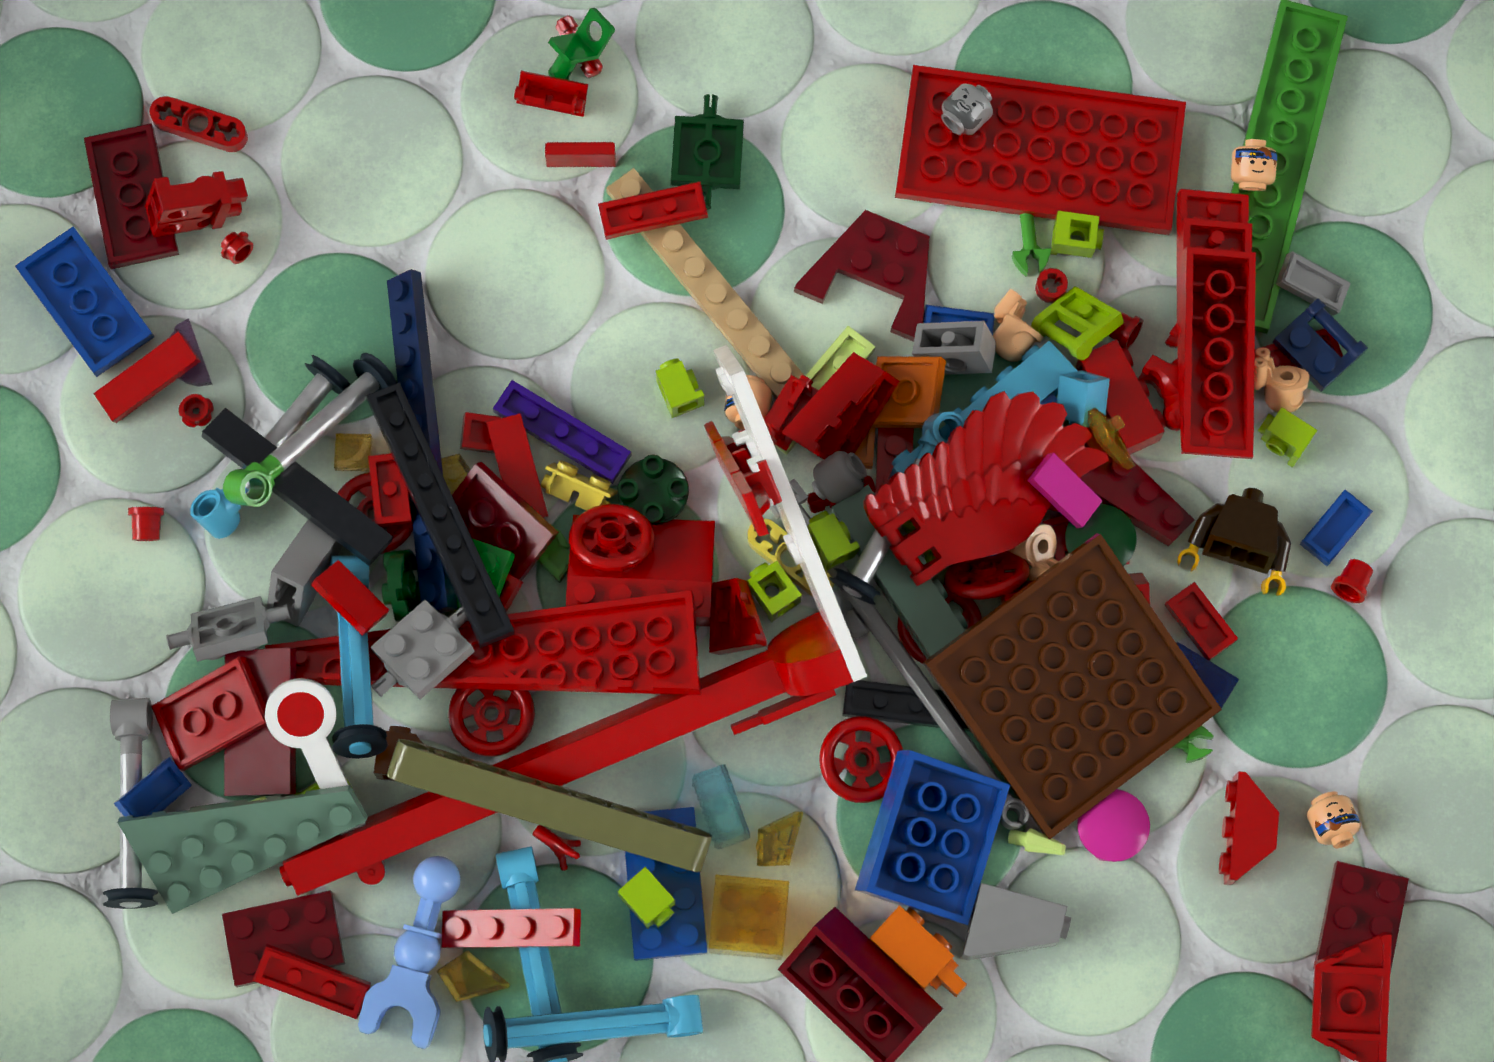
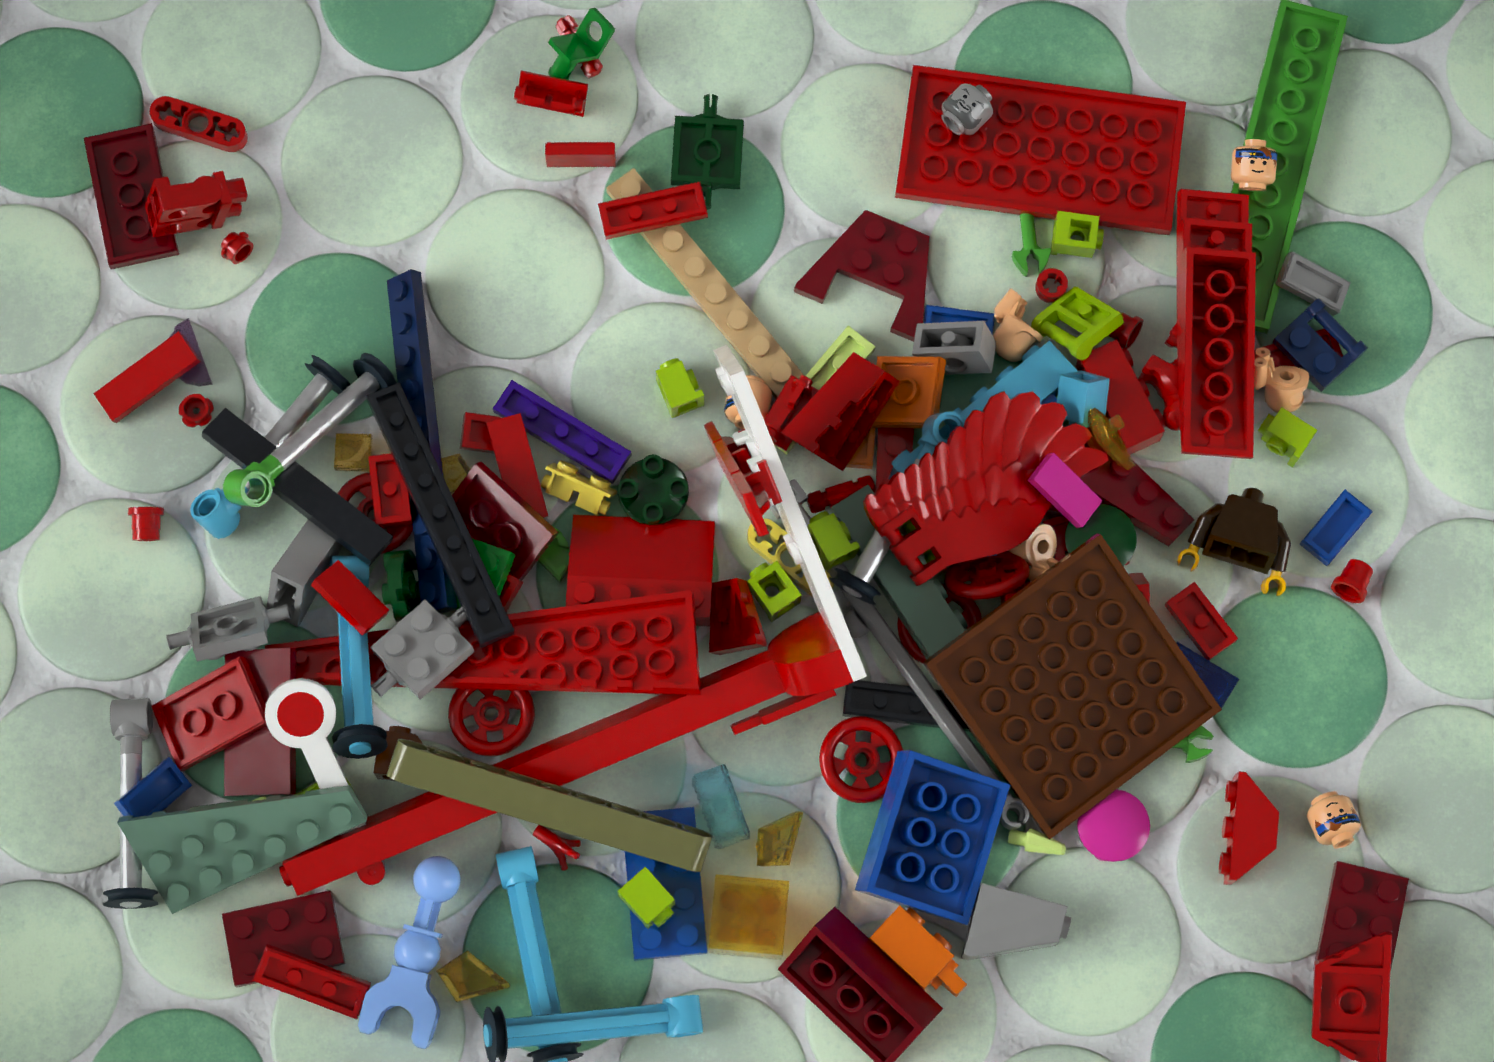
blue plate [15,227,154,377] -> none
plate [441,908,581,948] -> none
red plate [569,504,655,572] -> none
light grey head [812,451,867,504] -> none

